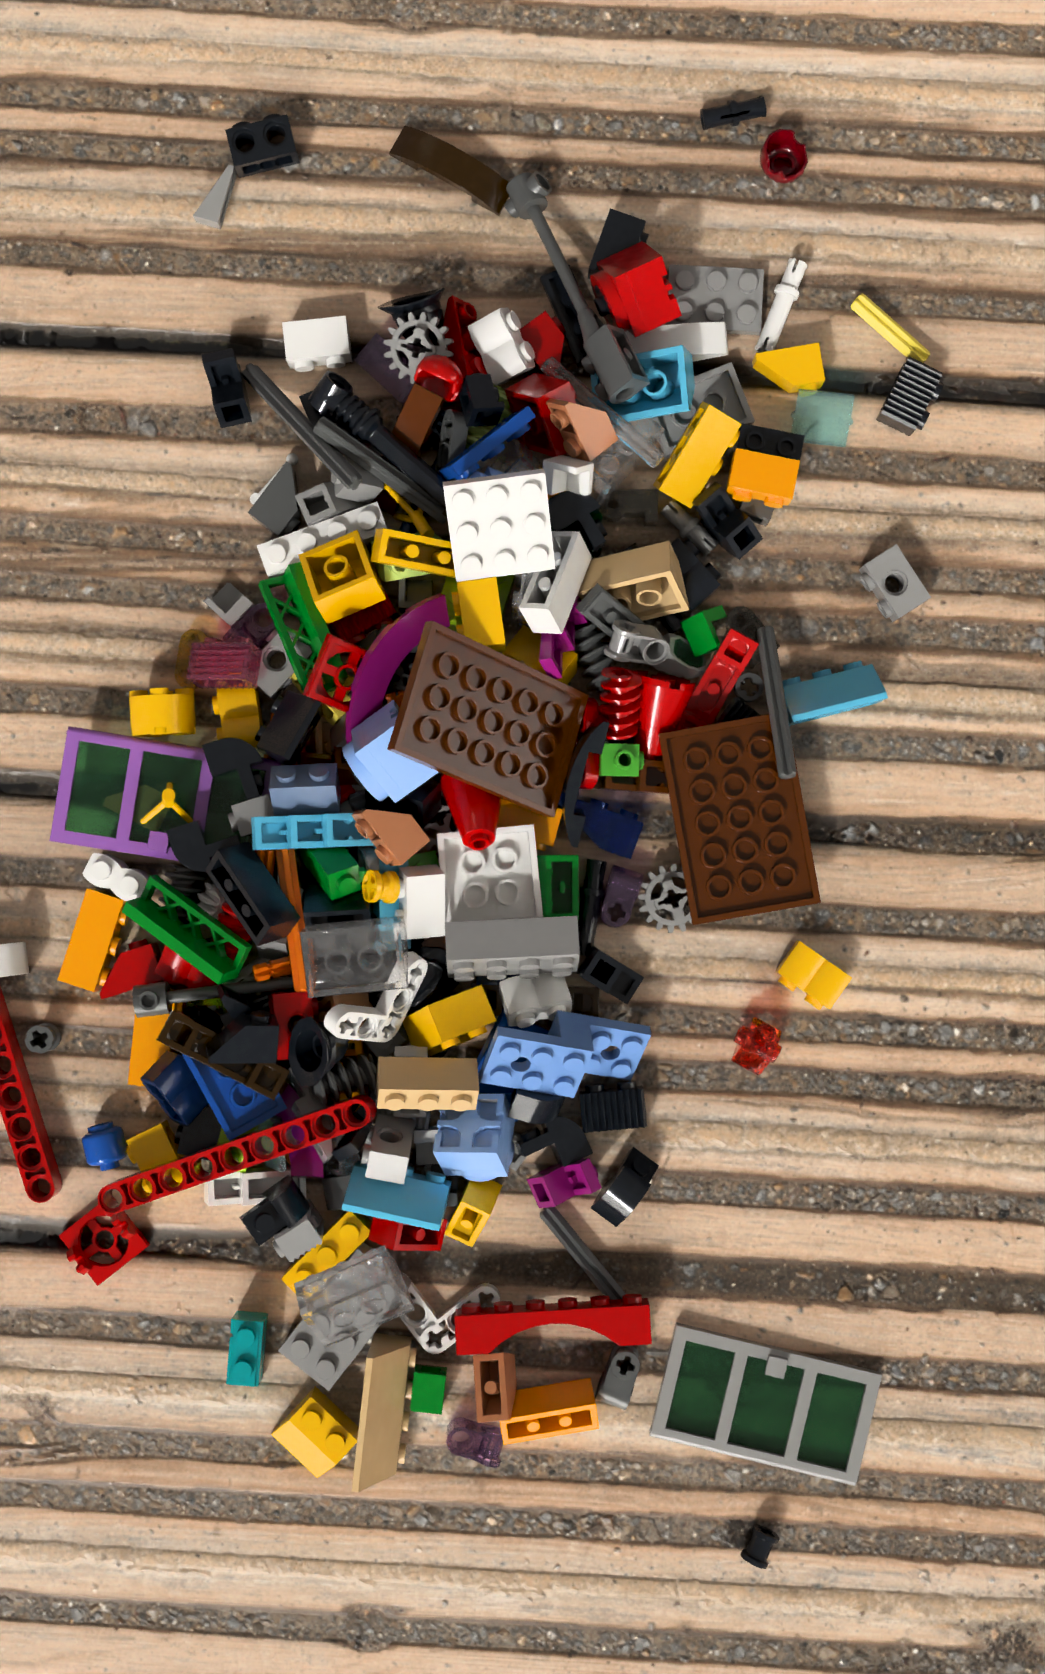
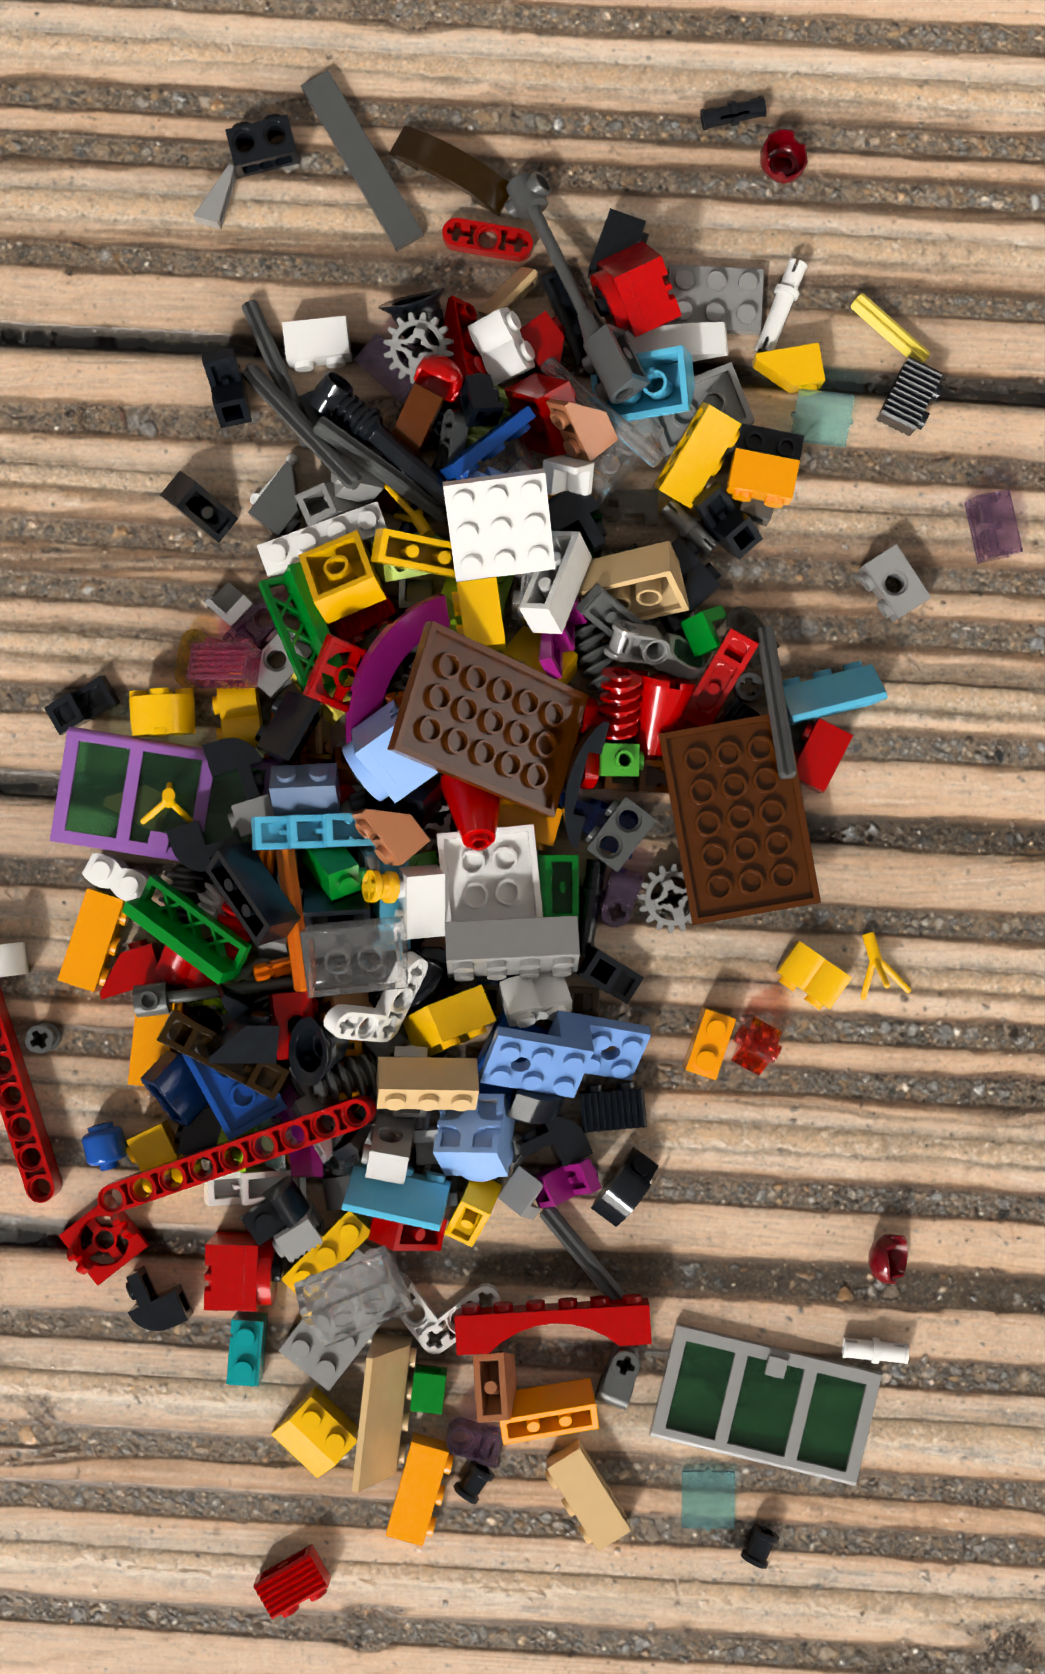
none -> black slope [44,675,120,735]
none -> black brick [126,1266,194,1331]
none -> black slope [160,471,239,543]
none -> red piece [204,1232,282,1312]
none -> dark grey axle [242,300,308,449]
none -> red brick [253,1544,331,1619]
none -> dark grey tile [301,70,423,252]
none -> light orange brick [386,1433,454,1546]
none -> red beam [442,218,533,262]
none -> black bush [453,1459,495,1504]
none -> tan slope [478,267,538,317]
none -> light grey panel [498,1166,544,1220]
none -> tan brick [545,1439,631,1552]
none -> dark grey brick [585,796,657,872]
none -> clear light blue piece [681,1467,735,1532]
none -> light orange brick [682,1006,736,1080]
none -> red brick [794,718,854,794]
none -> white pin [842,1337,909,1364]
none -> yellow plant [860,932,911,1000]
none -> dark red hair [868,1234,908,1284]
none -> clear purple hinge [964,489,1023,564]

